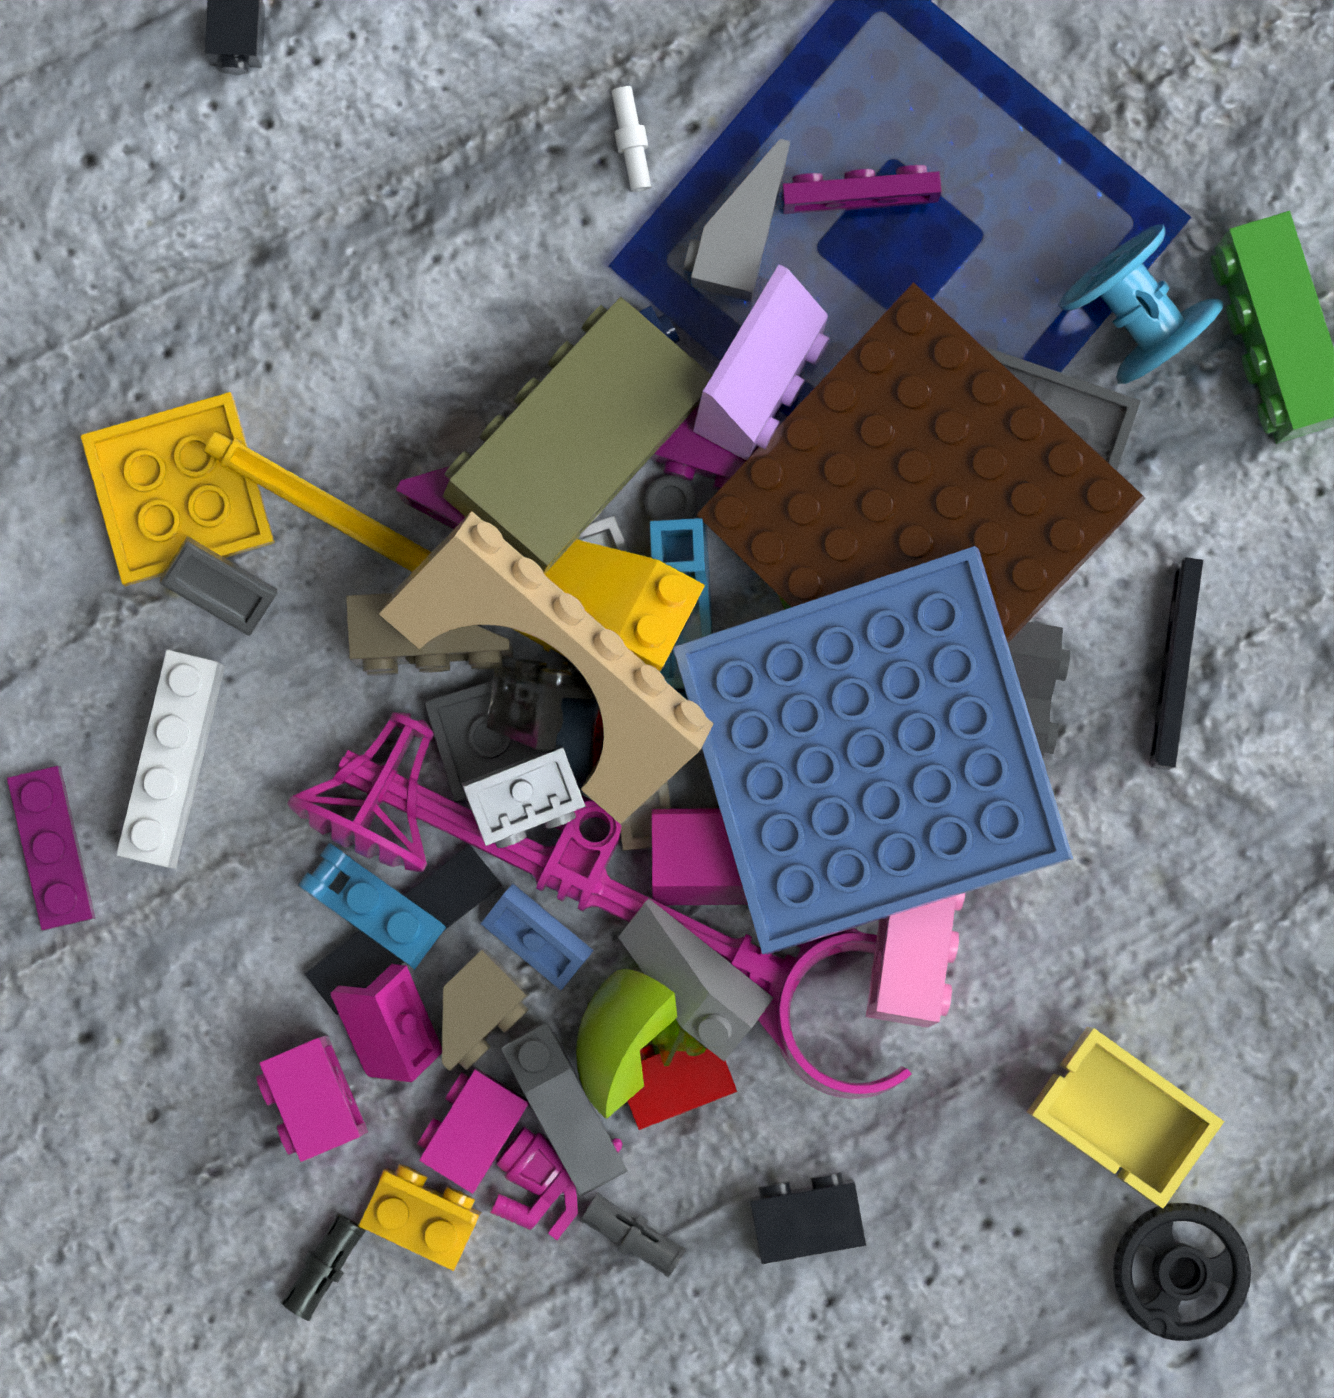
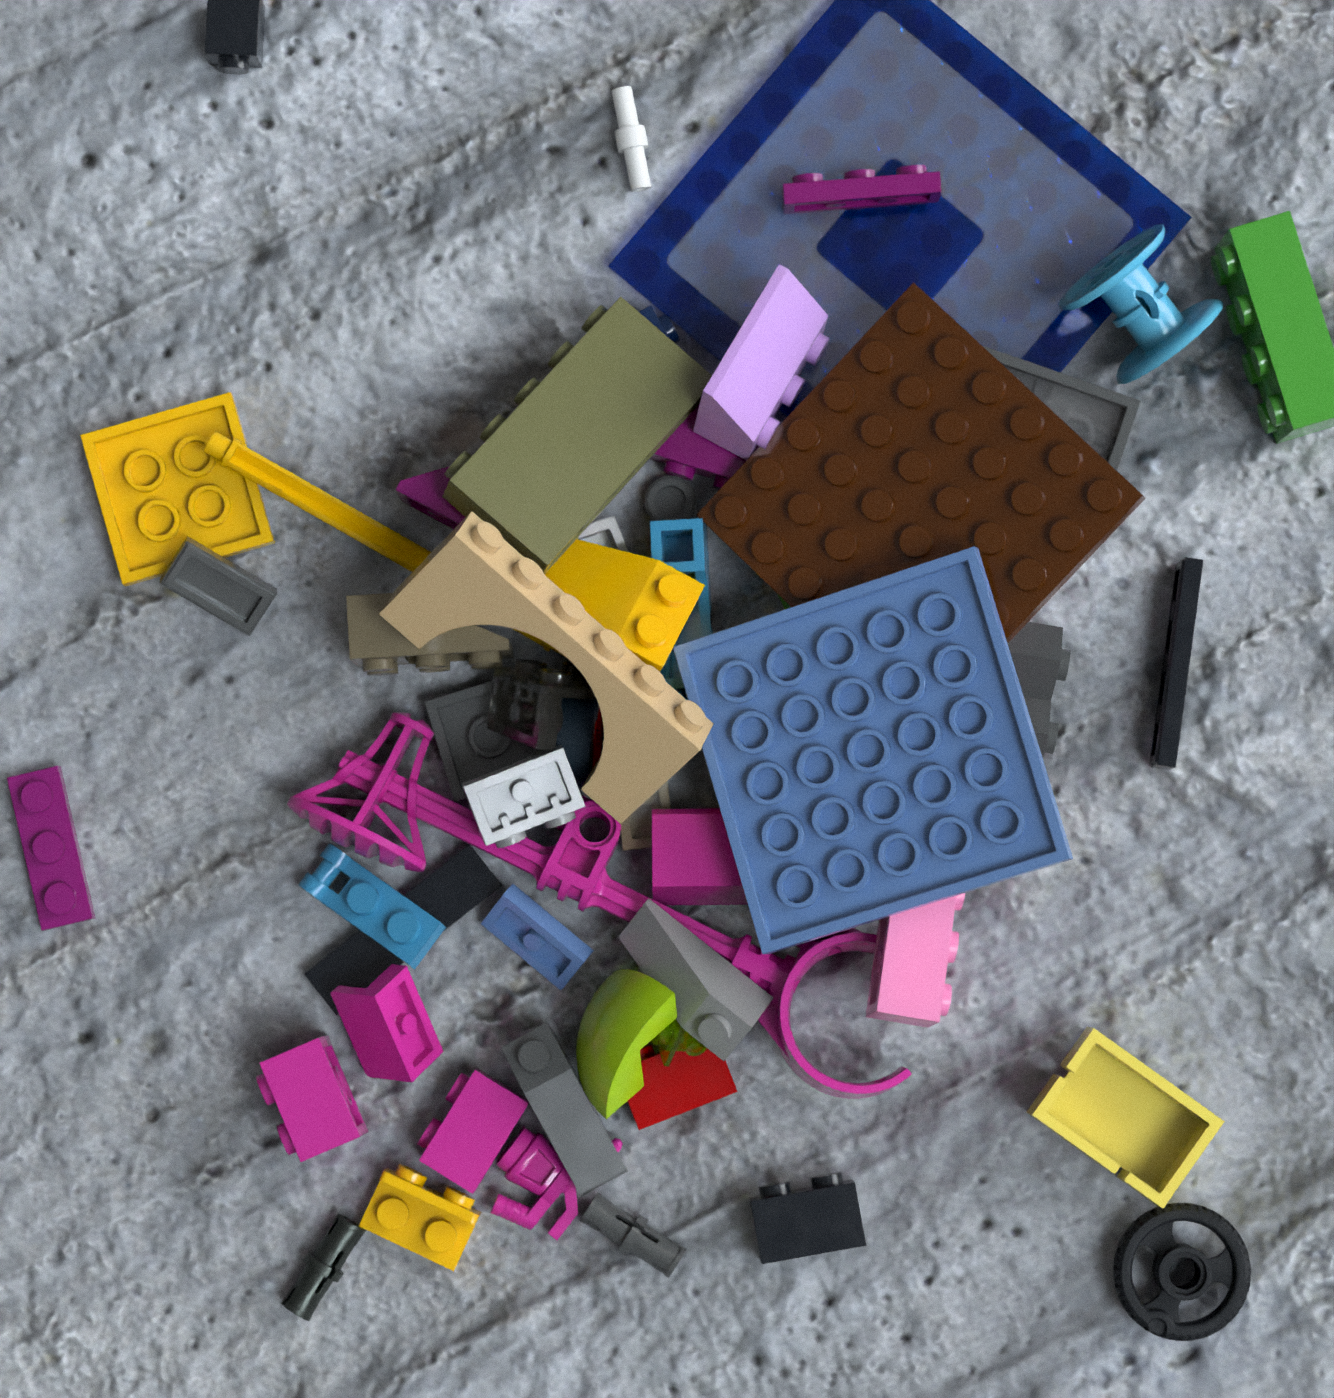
white brick [116,650,225,869] -> none
dark tan slope [442,949,530,1071] -> none
light grey slope [683,139,790,301] -> none

